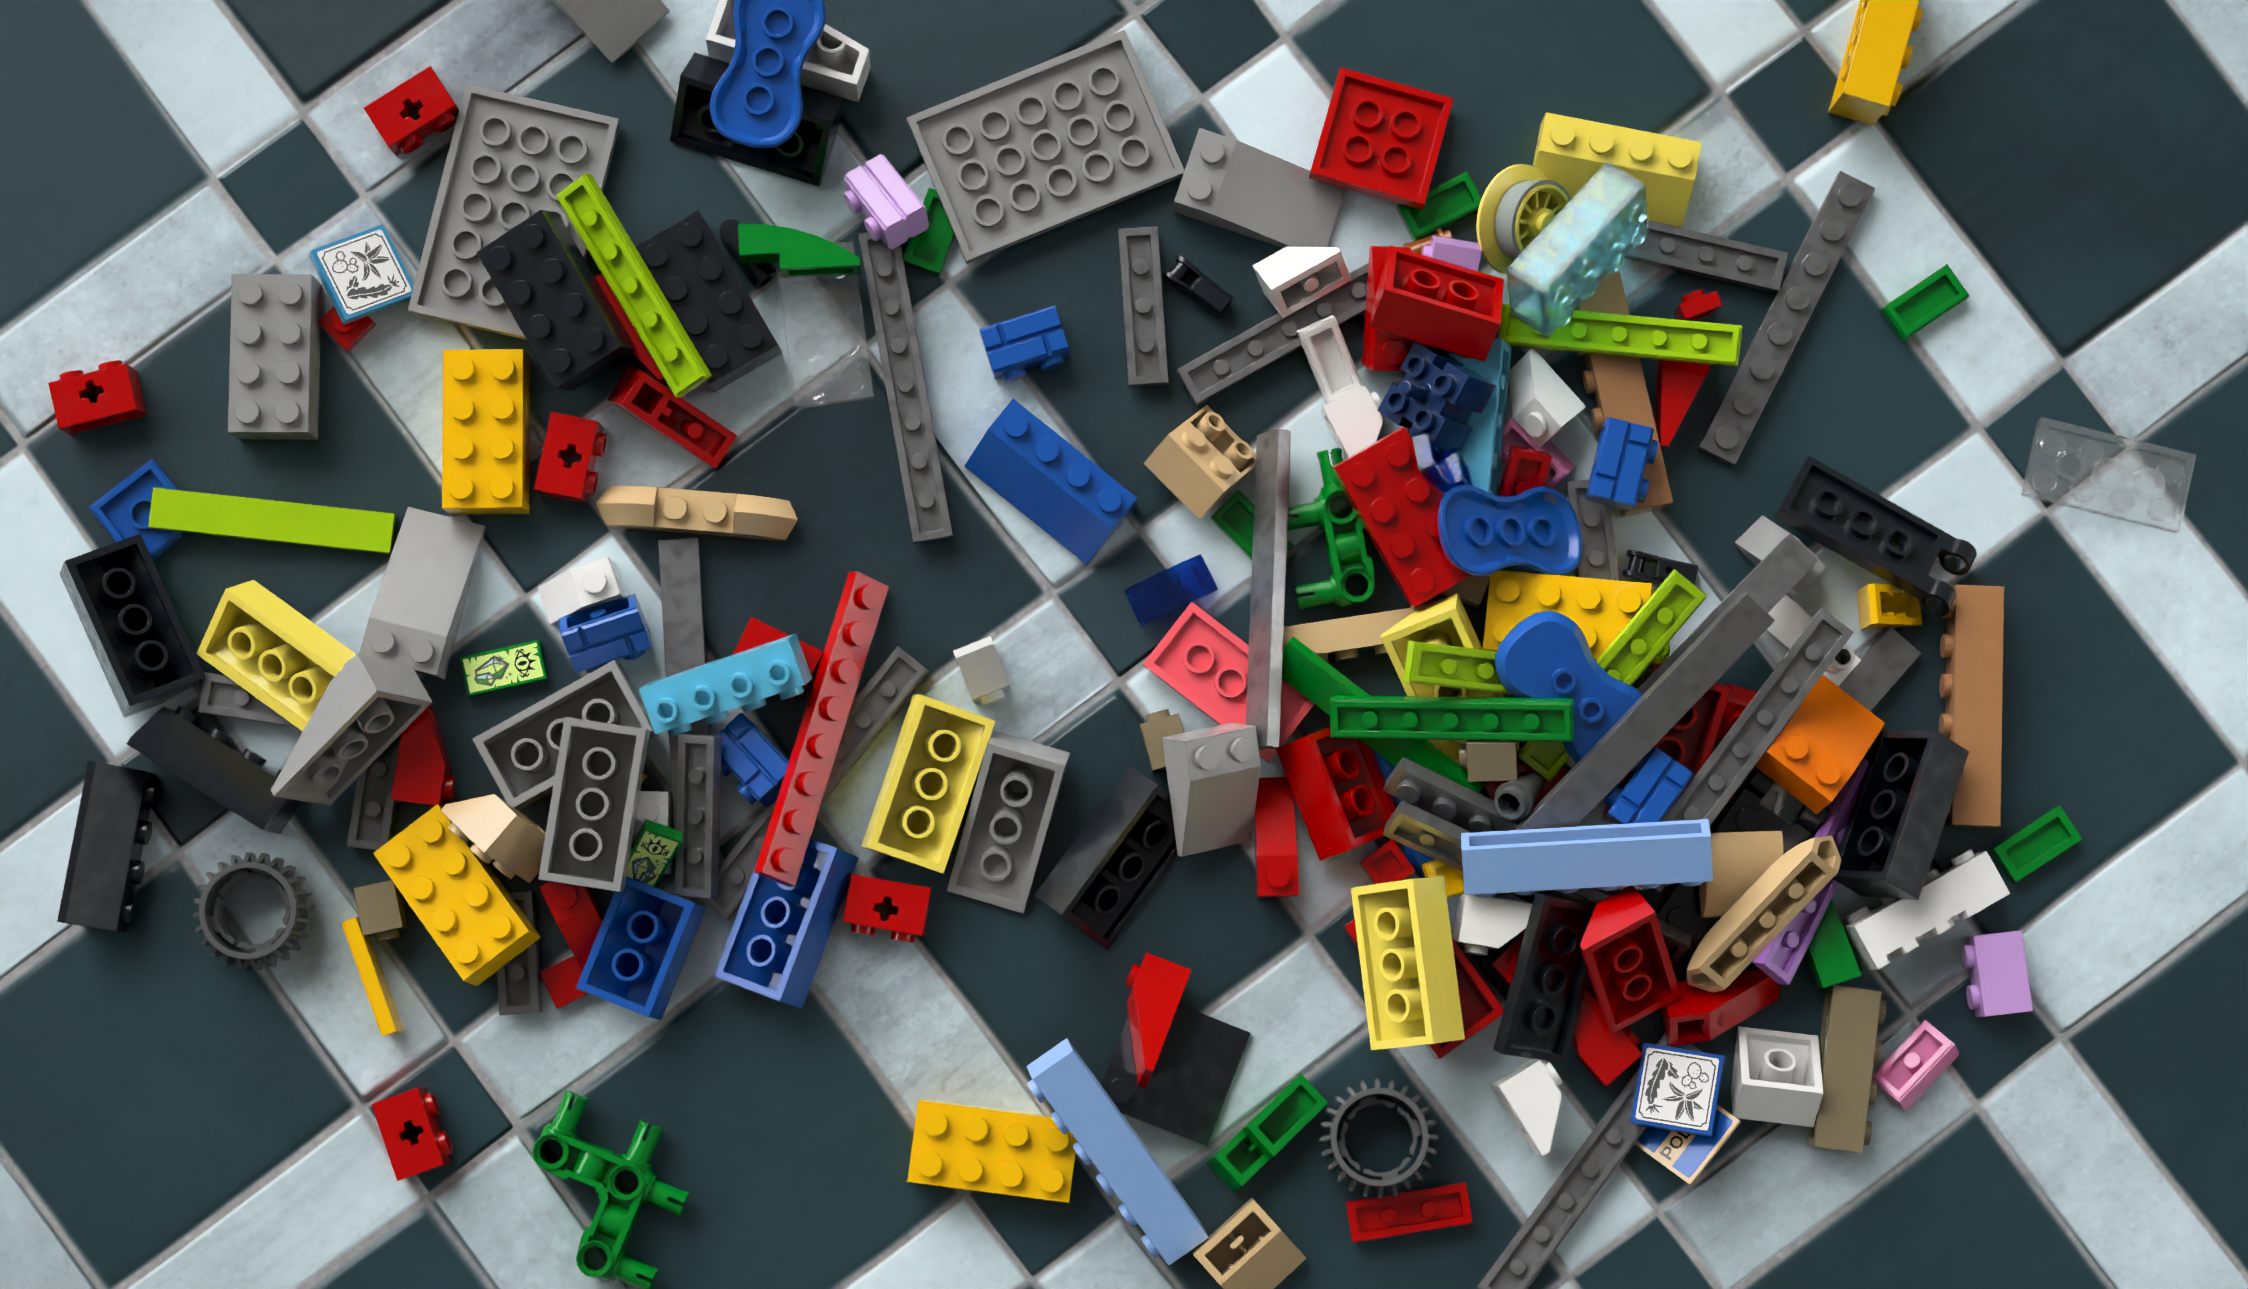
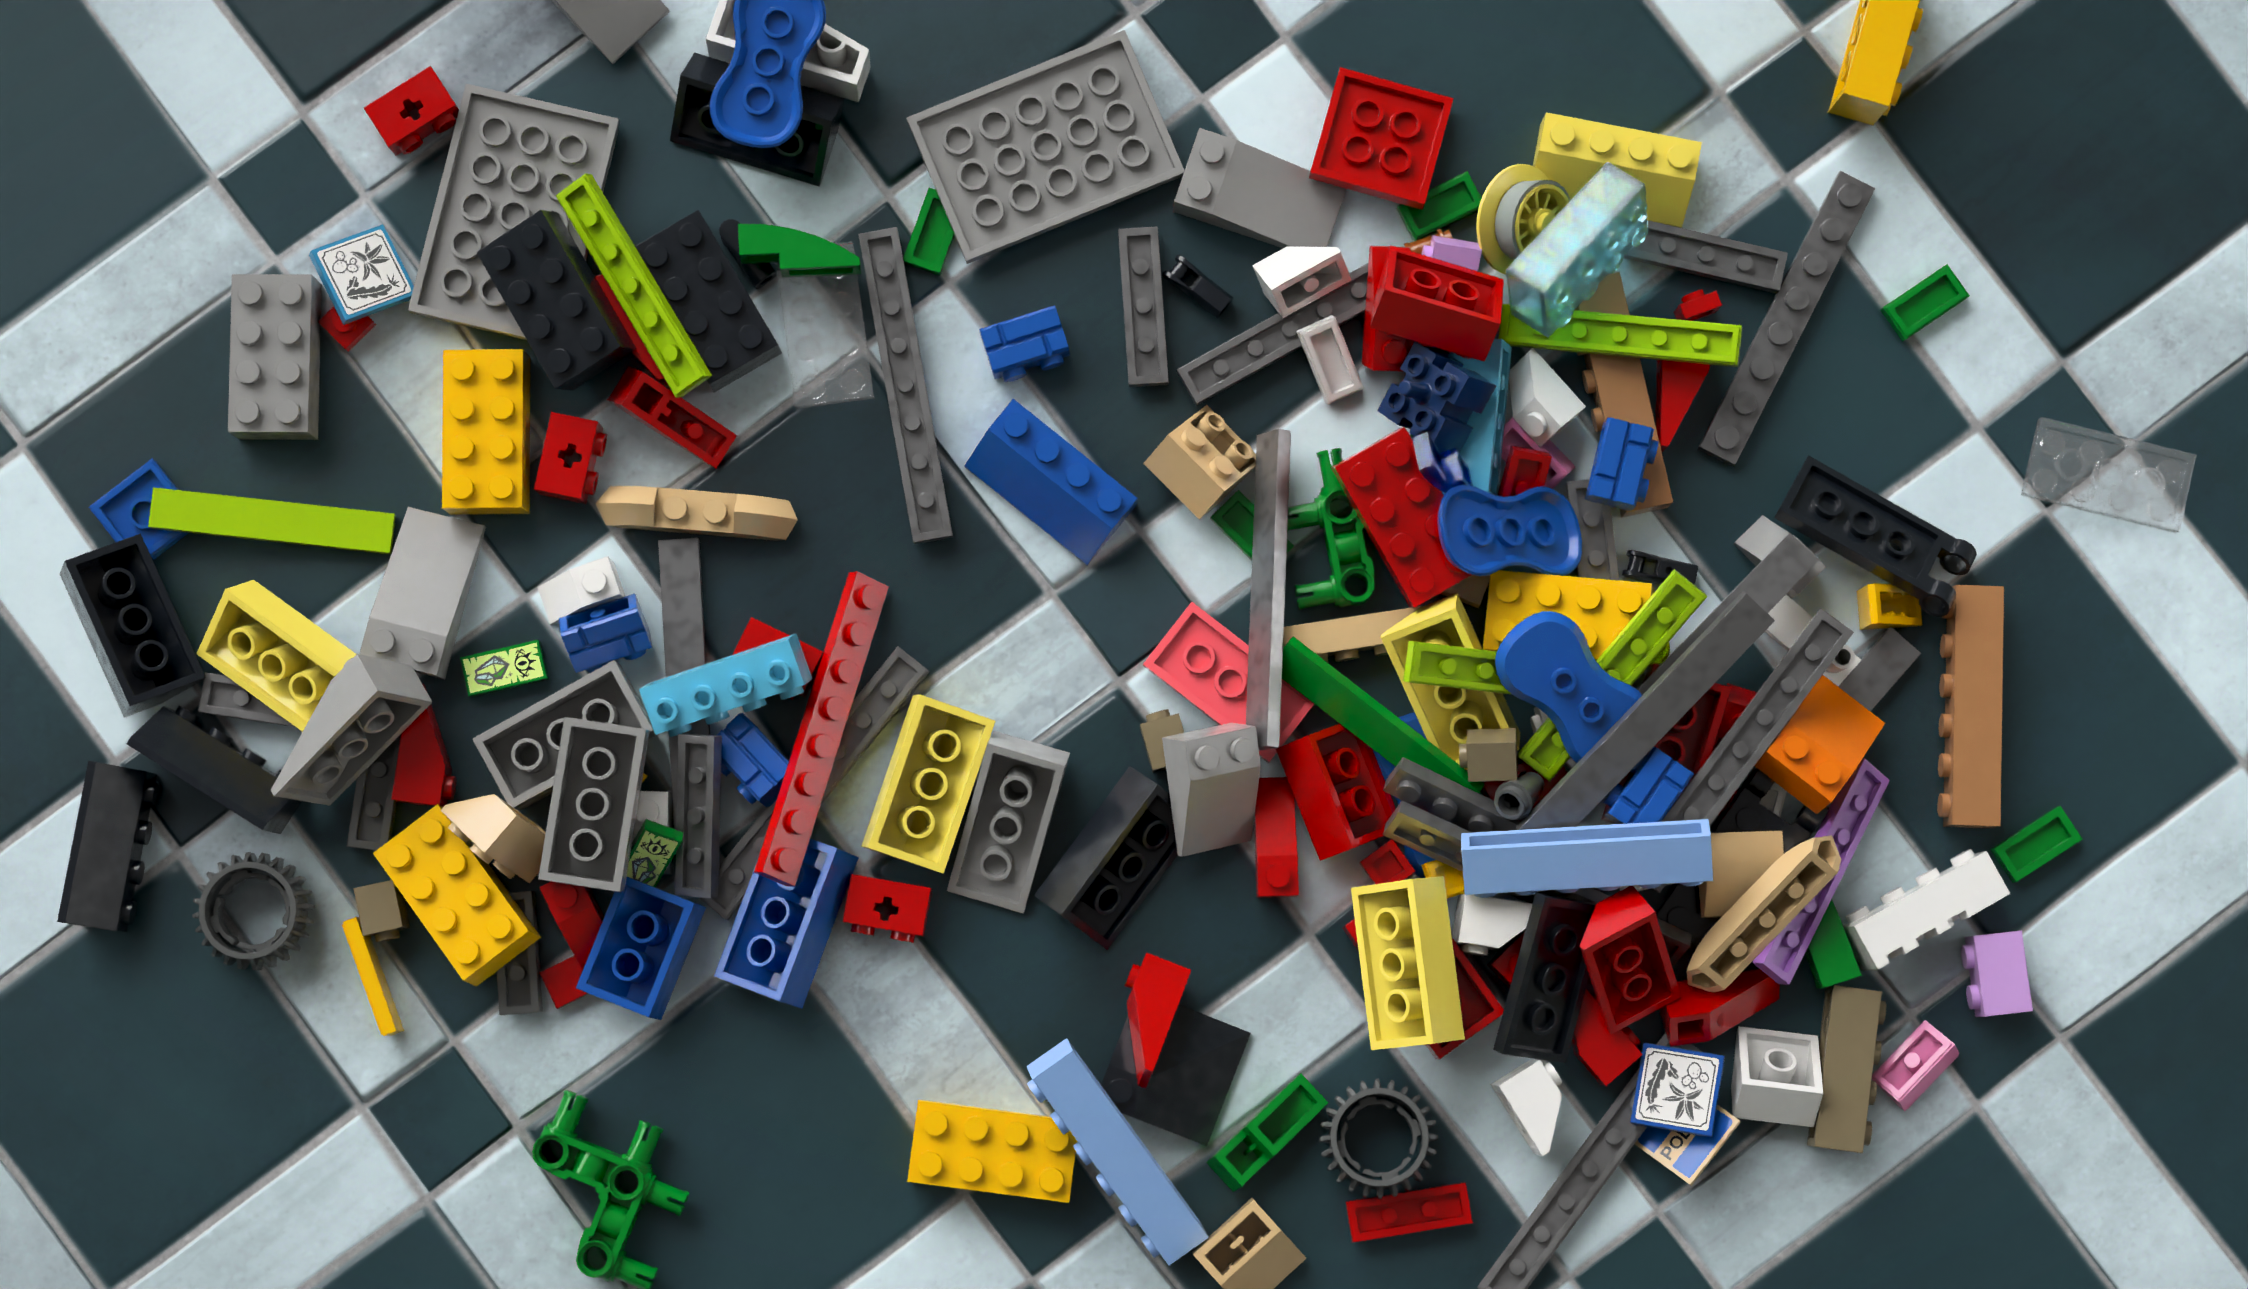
red brick [48,360,147,435] -> none
red brick [371,1087,453,1181] -> none
lavender brick [843,154,929,250] -> none
white slope [953,636,1010,706] -> none
clear blue slope [1124,554,1218,626] -> none
white slope [1321,385,1383,459] -> none
green tile [1330,695,1575,742] -> none
black brick [1832,730,1969,900] -> none

